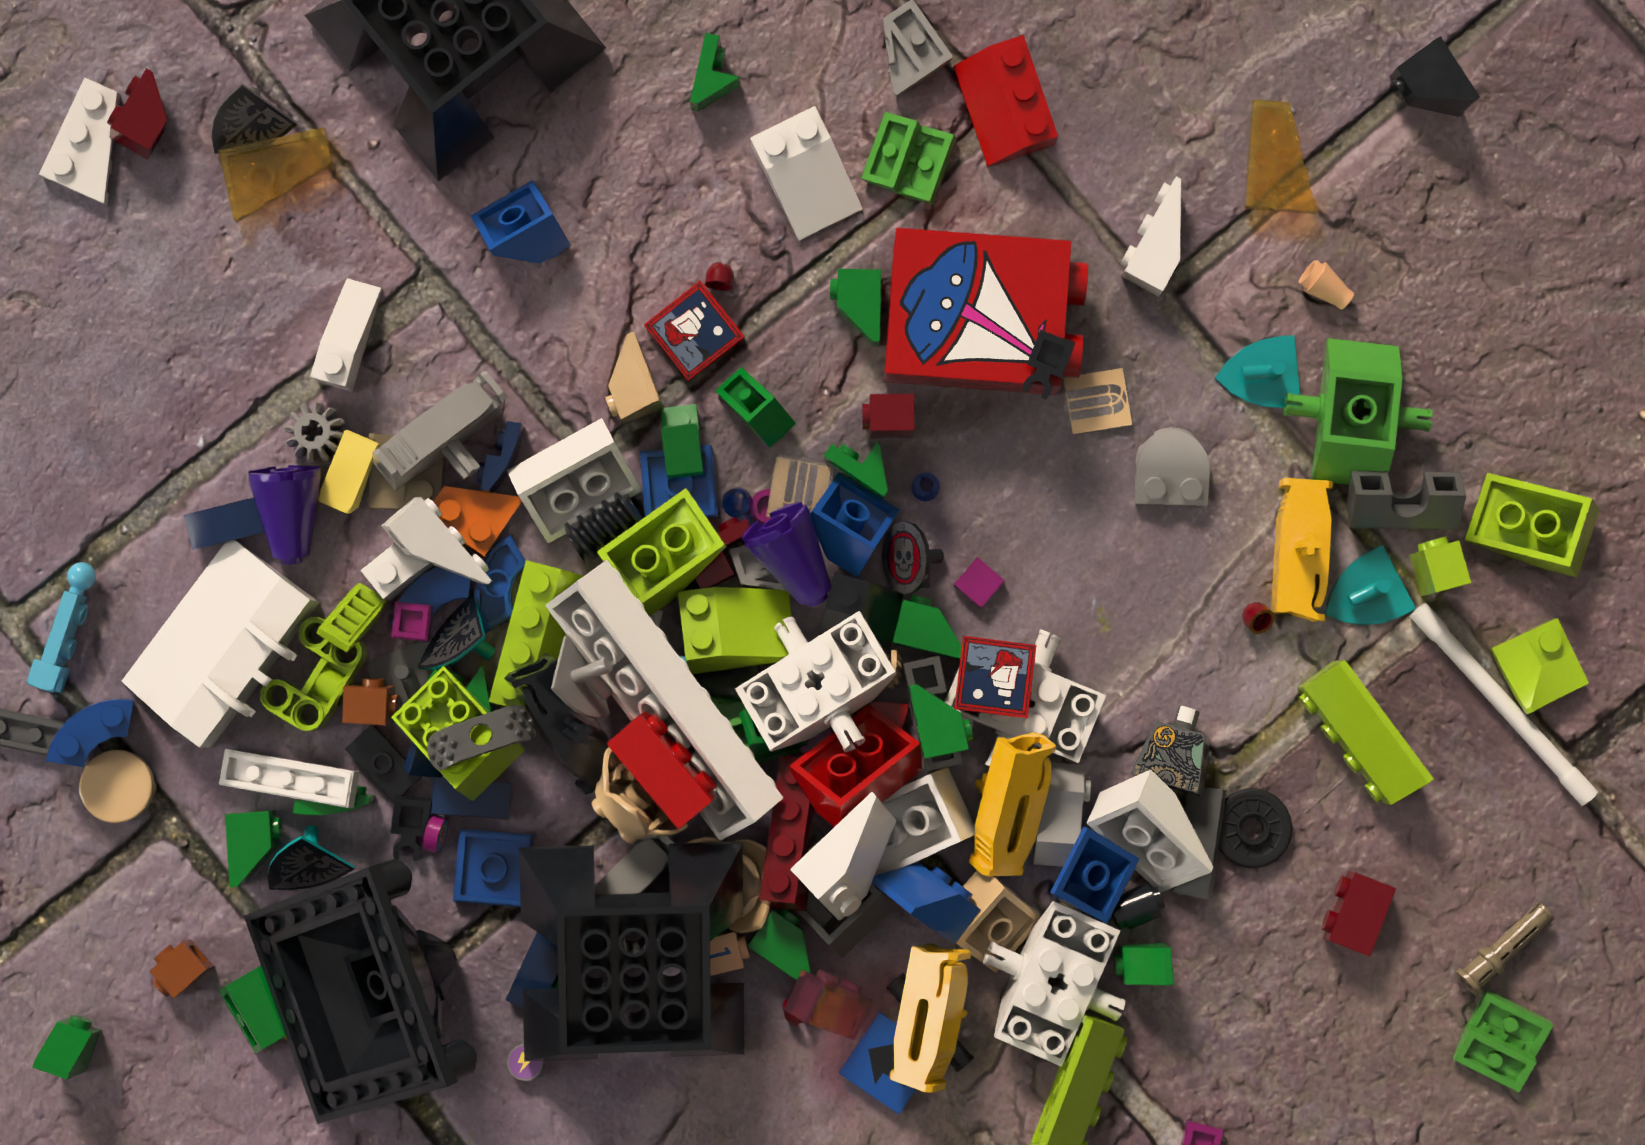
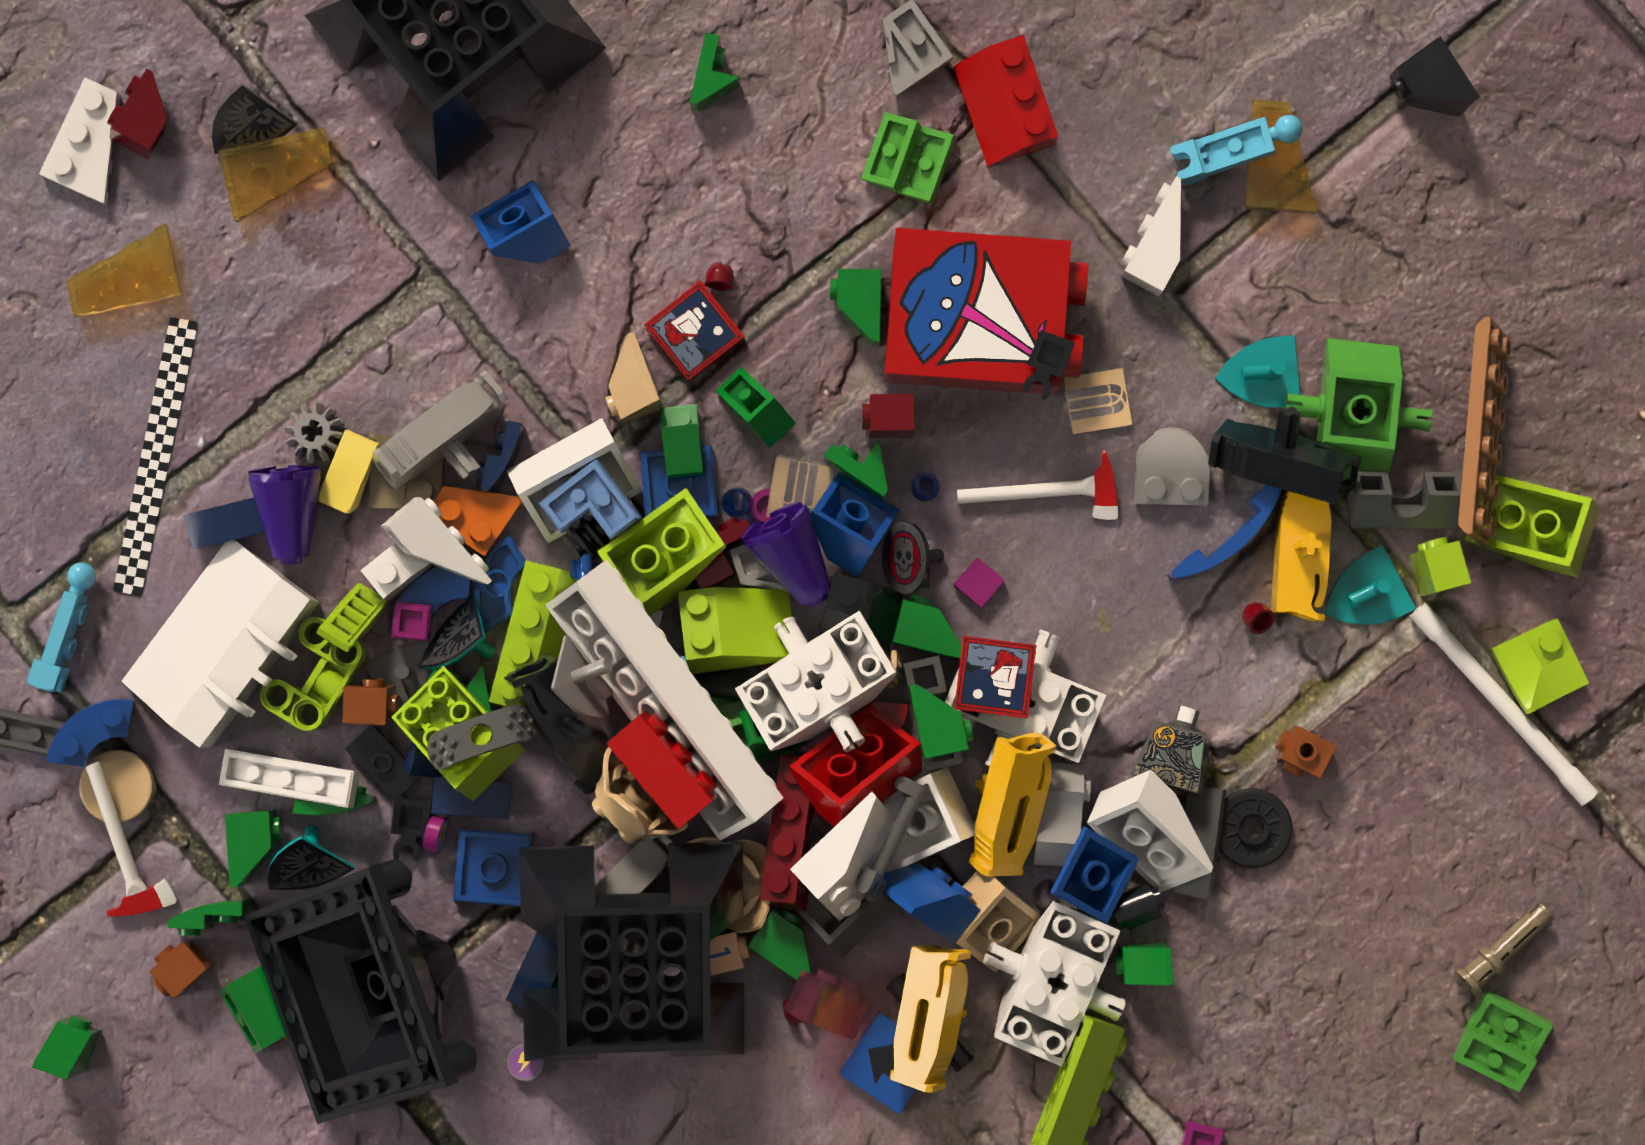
white slope [310,278,382,392] -> none
white slope [750,106,863,242] -> none
lime slope [1297,660,1434,805] -> none
light nougat cone [1299,260,1354,310] -> none
dark red brick [1321,870,1396,957] -> none
none -> clear yellow wing [66,223,182,318]
none -> white piece [85,761,177,917]
none -> sticker [113,317,198,596]
none -> green slope [167,900,250,936]
none -> medium blue tile [539,459,642,540]
none -> blue hand [570,554,600,580]
none -> dark grey hinge [856,776,927,904]
none -> white piece [957,450,1118,520]
none -> blue slope [1167,485,1281,580]
none -> medium azure plate [1170,115,1303,185]
none -> black piece [1208,407,1361,505]
none -> dark orange brick [1275,726,1337,779]
none -> medium nougat plate [1458,317,1511,547]

